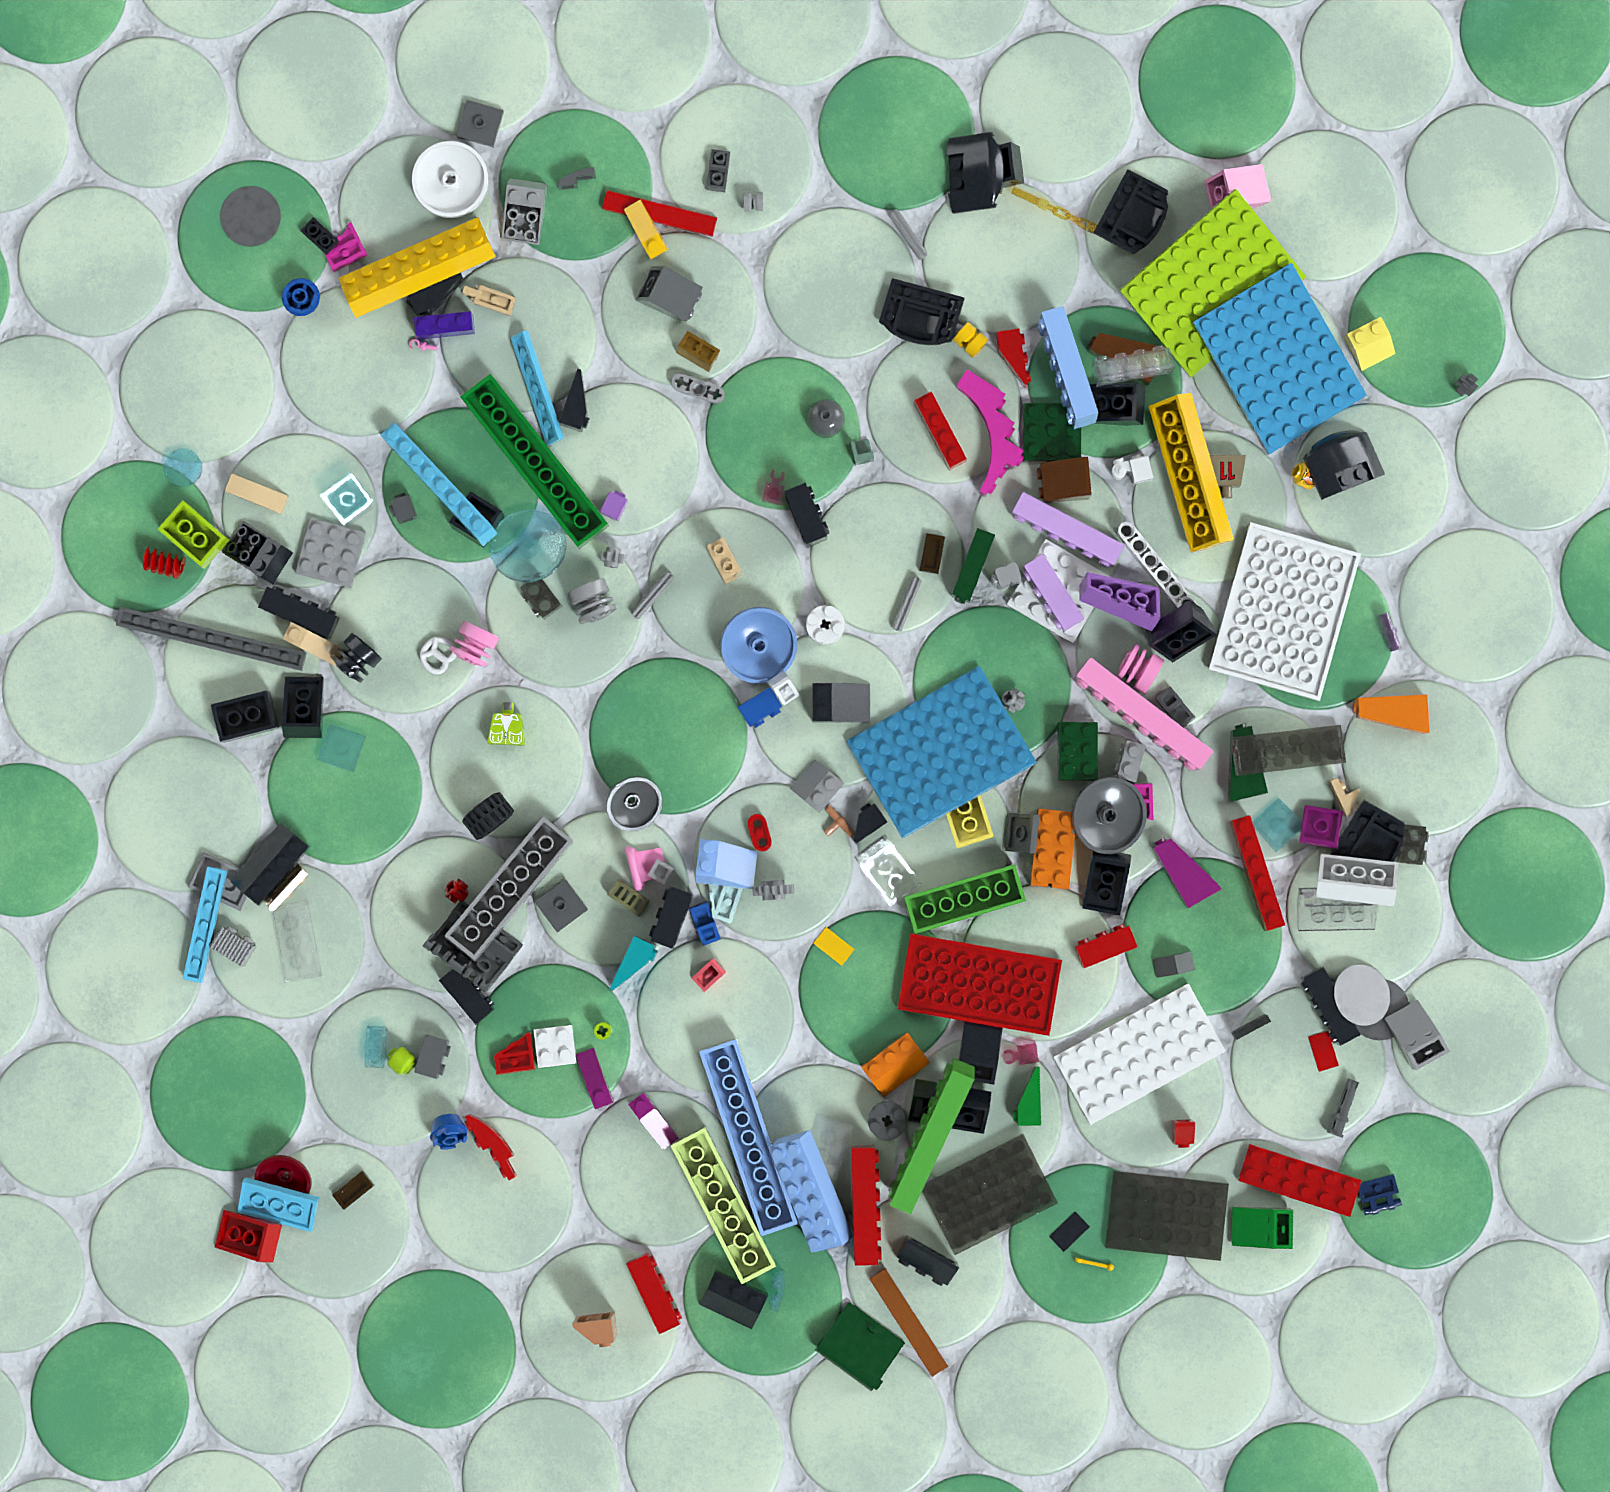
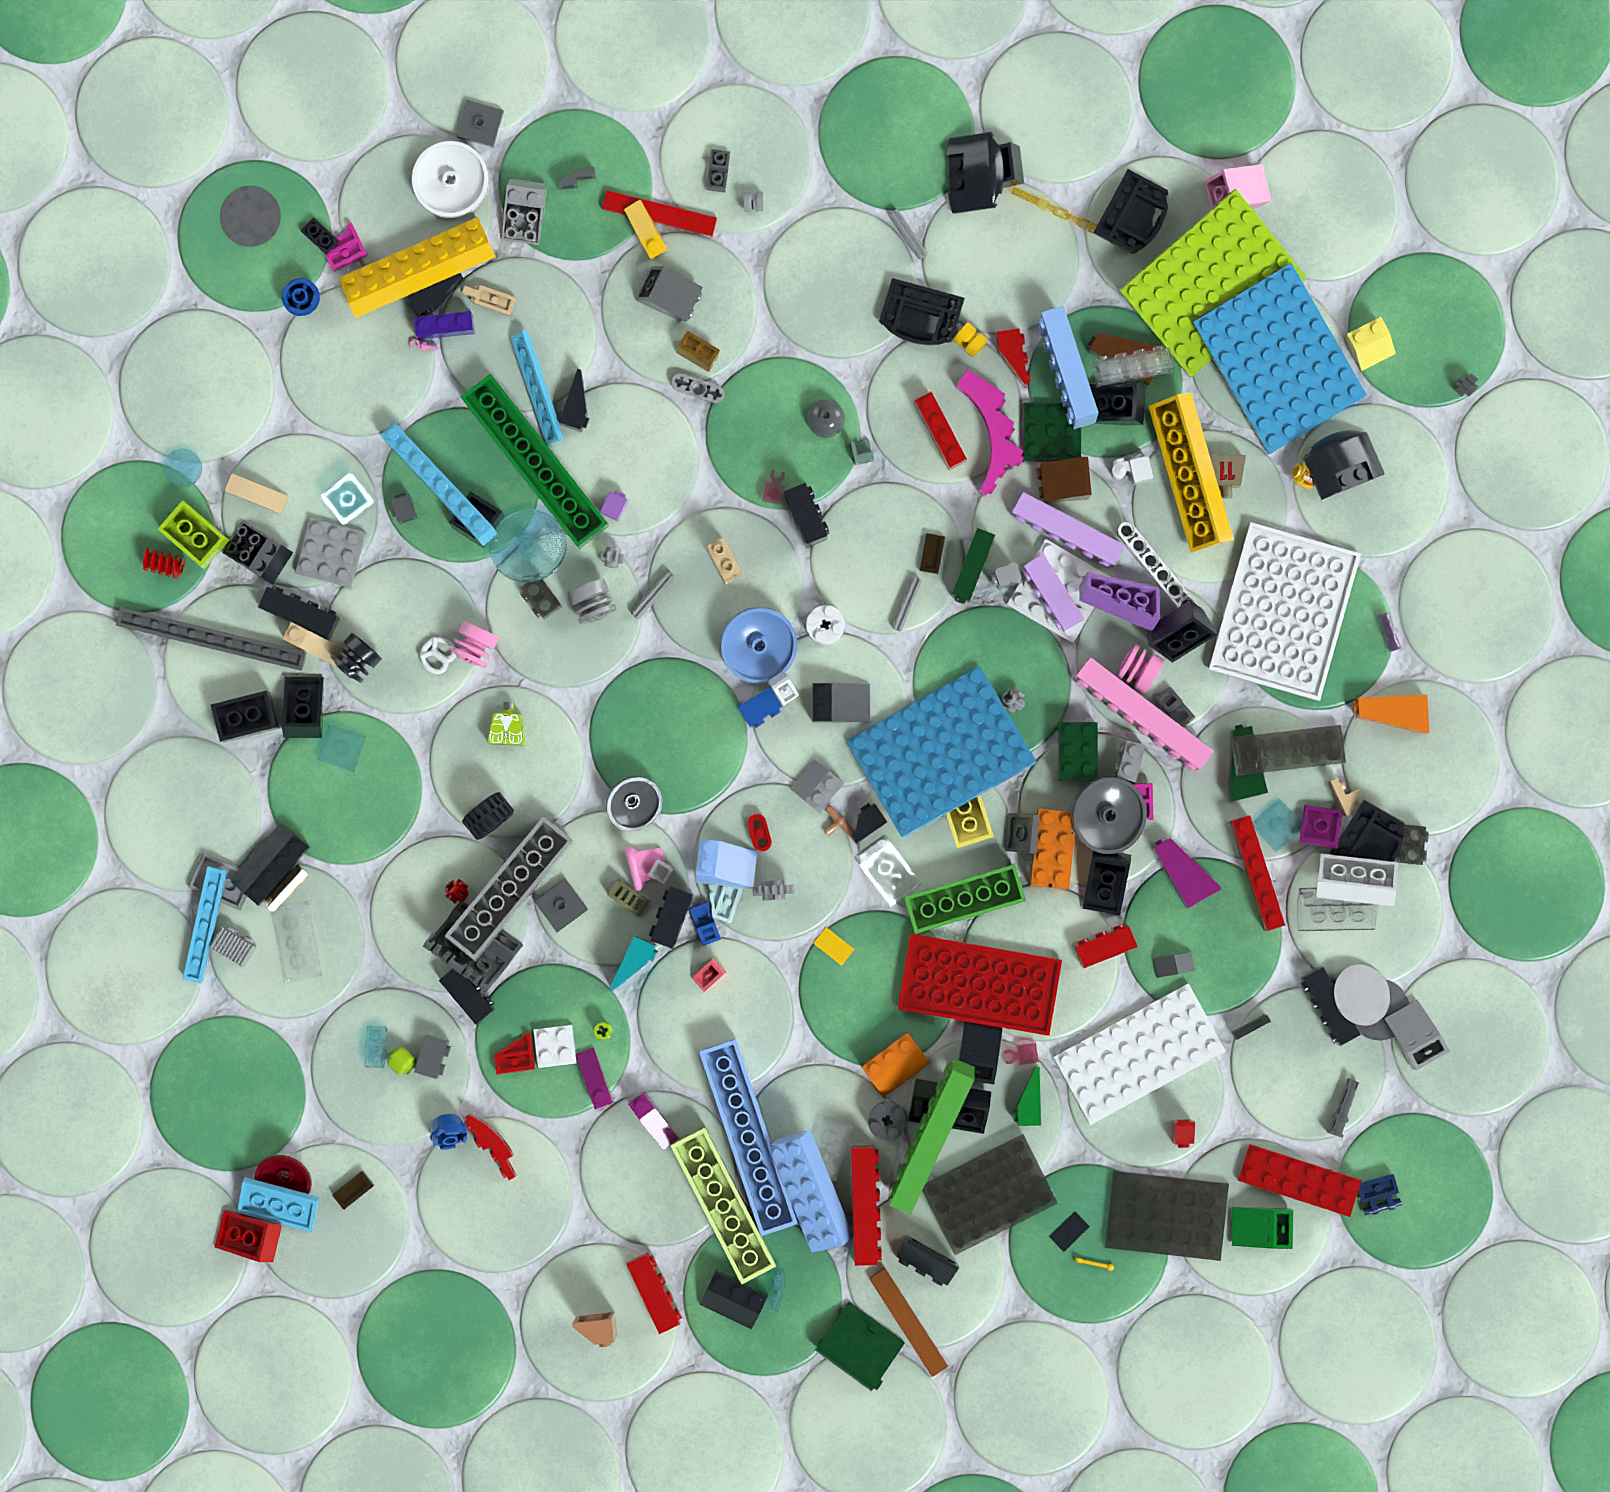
red sticker [1308,1031,1339,1072] -> none

